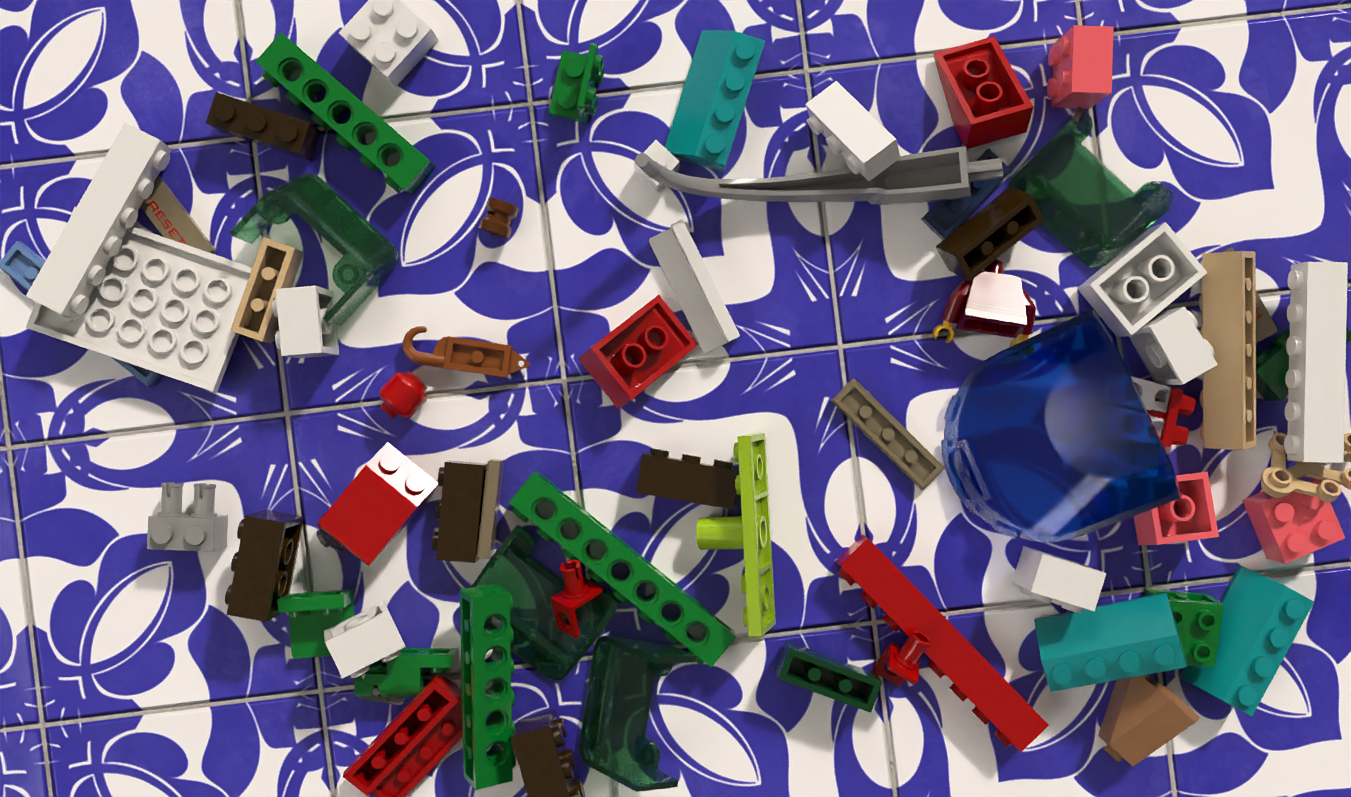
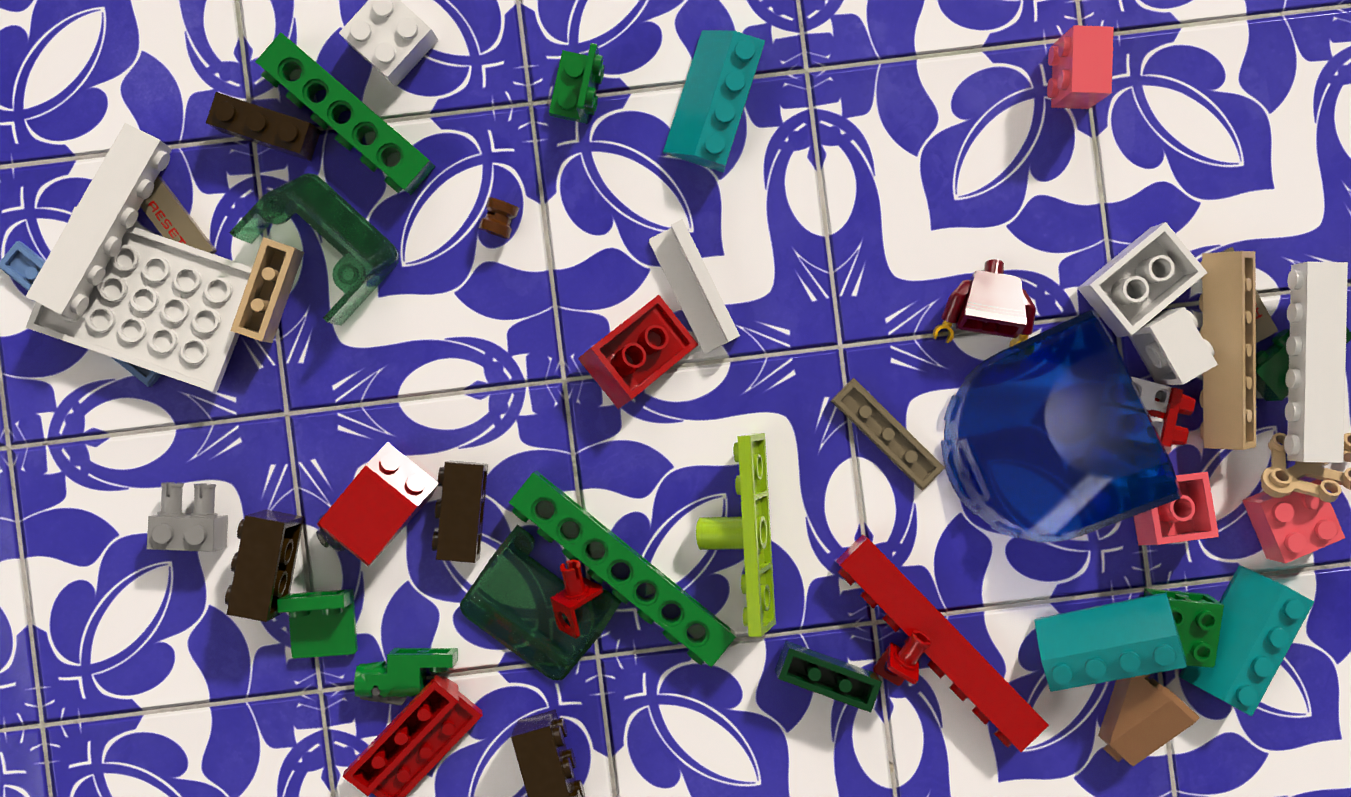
white brick [272,286,339,358] -> none
white brick [324,601,406,679] -> none
red head [379,371,428,419] -> none
dark orange plate [403,326,531,378] -> none
green brick [459,583,516,790] -> none
dark tan tile [477,459,505,559] -> none
clear green windscreen [579,636,697,792] -> none
white brick [633,140,680,192] -> none
light grey piece [635,146,1003,205] -> none
dark brown brick [636,448,739,510] -> none
white brick [805,81,900,181] -> none
dark blue tile [921,148,1012,240] -> none
red slope [934,36,1033,149] -> none
dark brown brick [935,187,1044,281] -> none
windscreen [1009,106,1174,268] -> none
white brick [1012,546,1106,614] -> none

